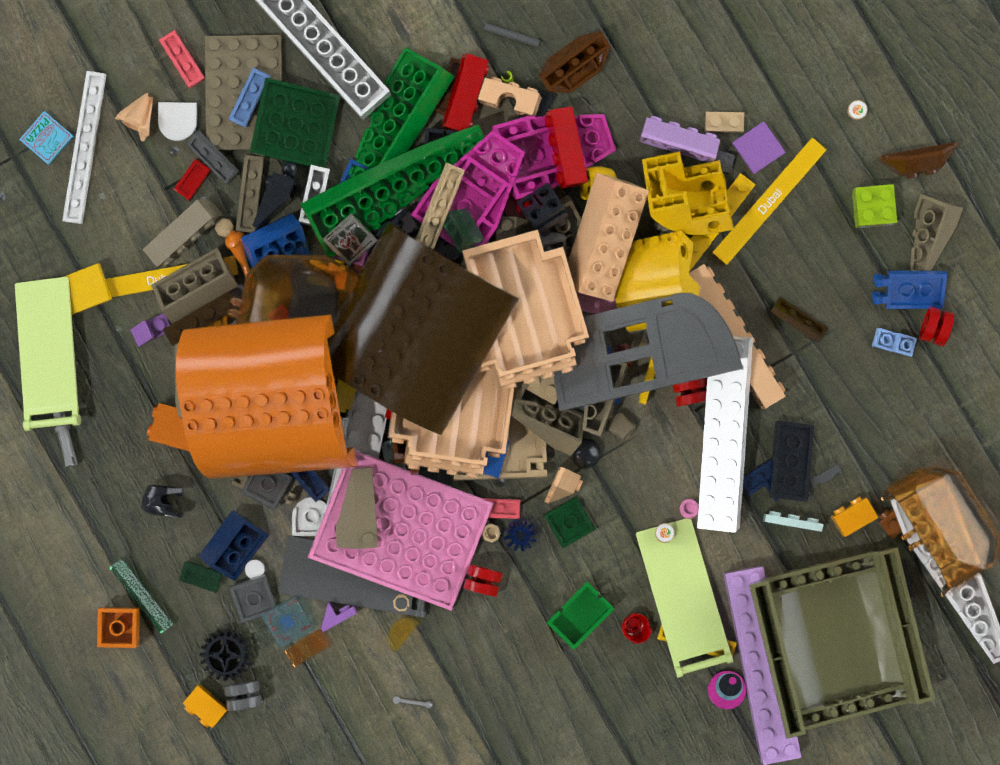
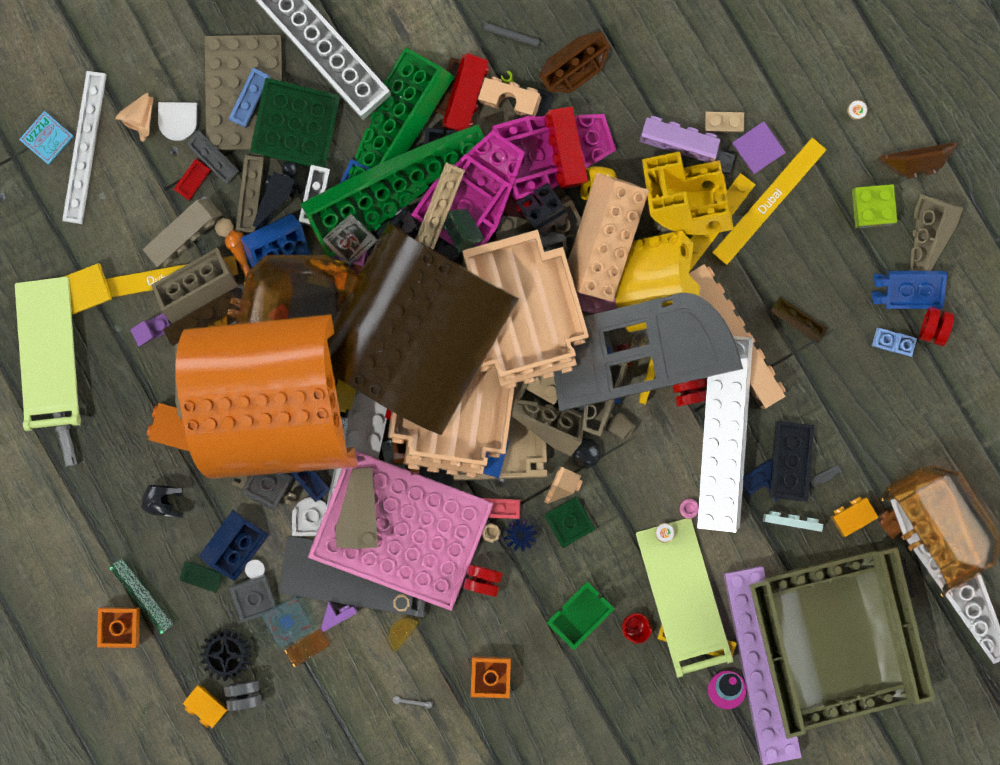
coral tile [159,30,205,89] -> none
none -> orange brick [471,656,511,698]

